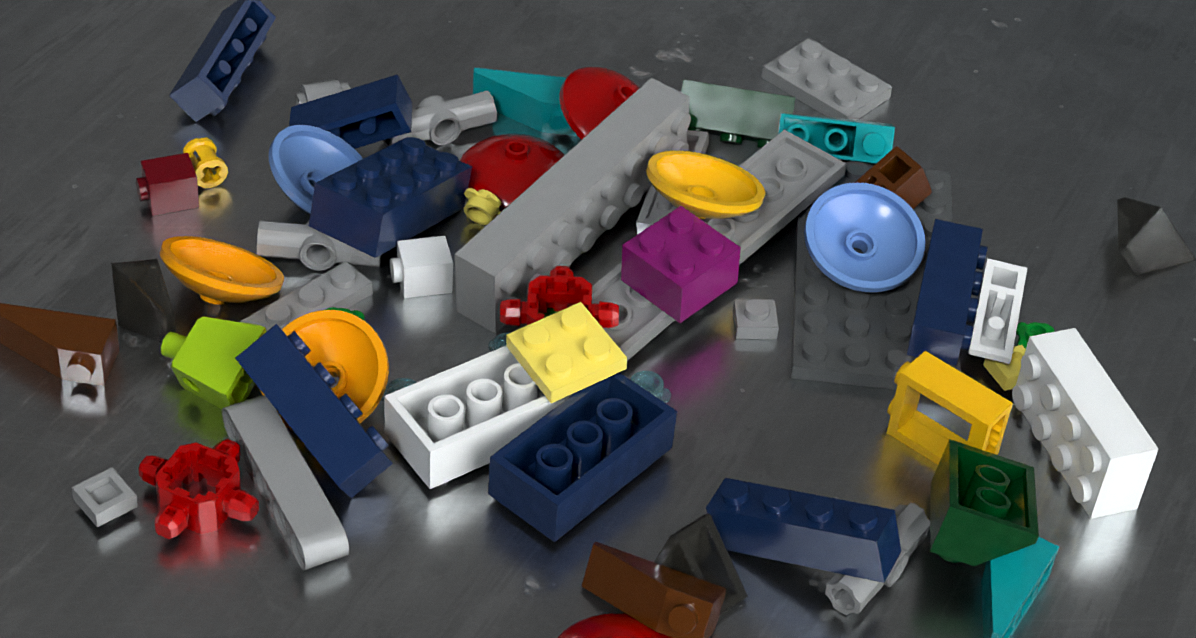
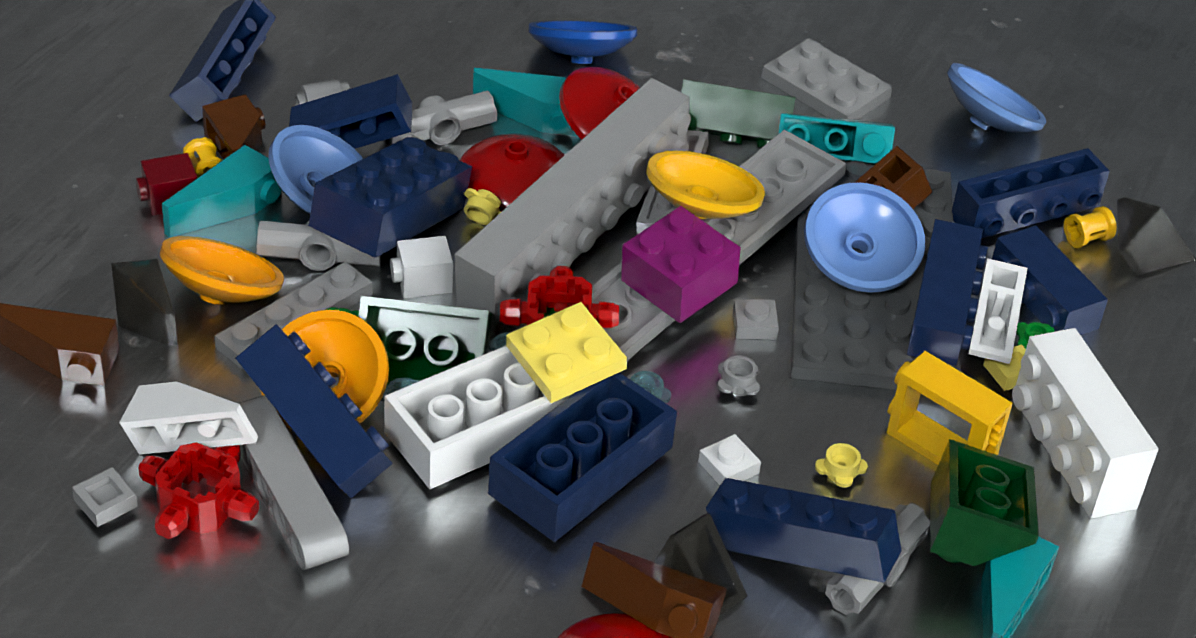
lime torso [161,316,267,410] -> none
none -> white slope [119,381,258,455]
none -> teal slope [162,145,282,238]
none -> reddish brown slope [202,94,266,160]
none -> slope [358,296,492,387]
none -> blue dish [528,20,637,64]
none -> white plate [698,434,761,485]
none -> light grey plate [718,356,760,395]
none -> light yellow plate [815,443,868,488]
none -> medium blue dish [947,63,1047,133]
none -> dark blue brick [951,148,1110,238]
none -> dark blue brick [992,225,1108,335]
none -> yellow bush [1064,206,1117,249]

